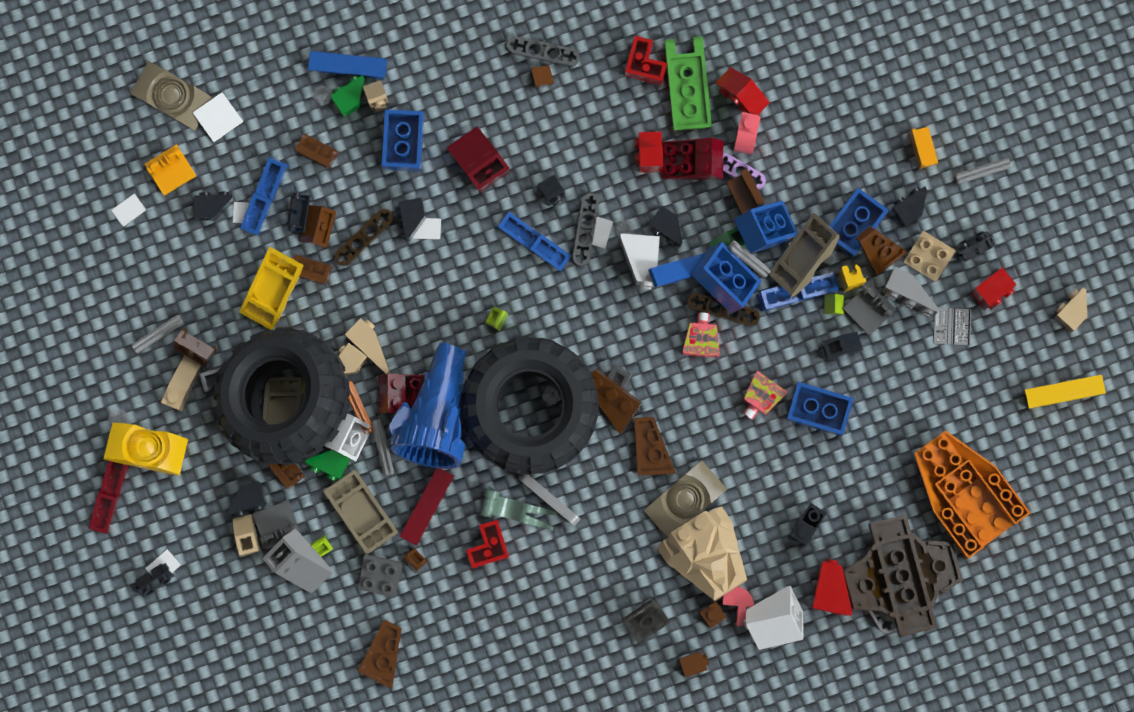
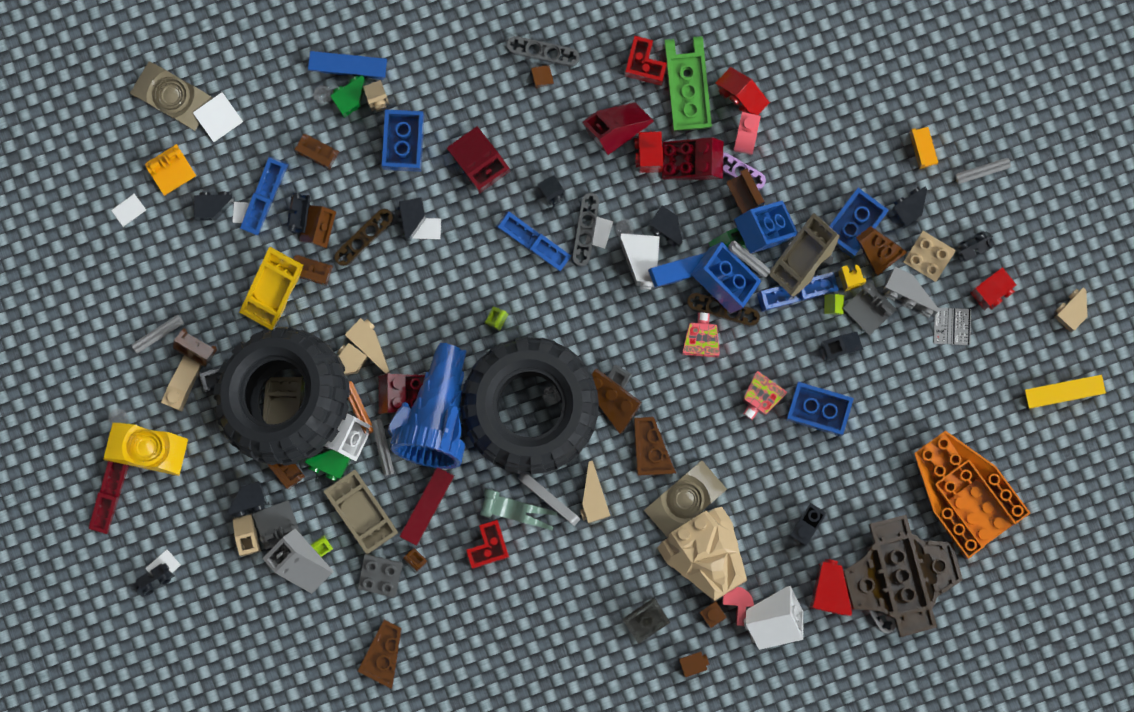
none -> tan slope [580,461,610,524]
none -> dark red slope [582,102,654,155]

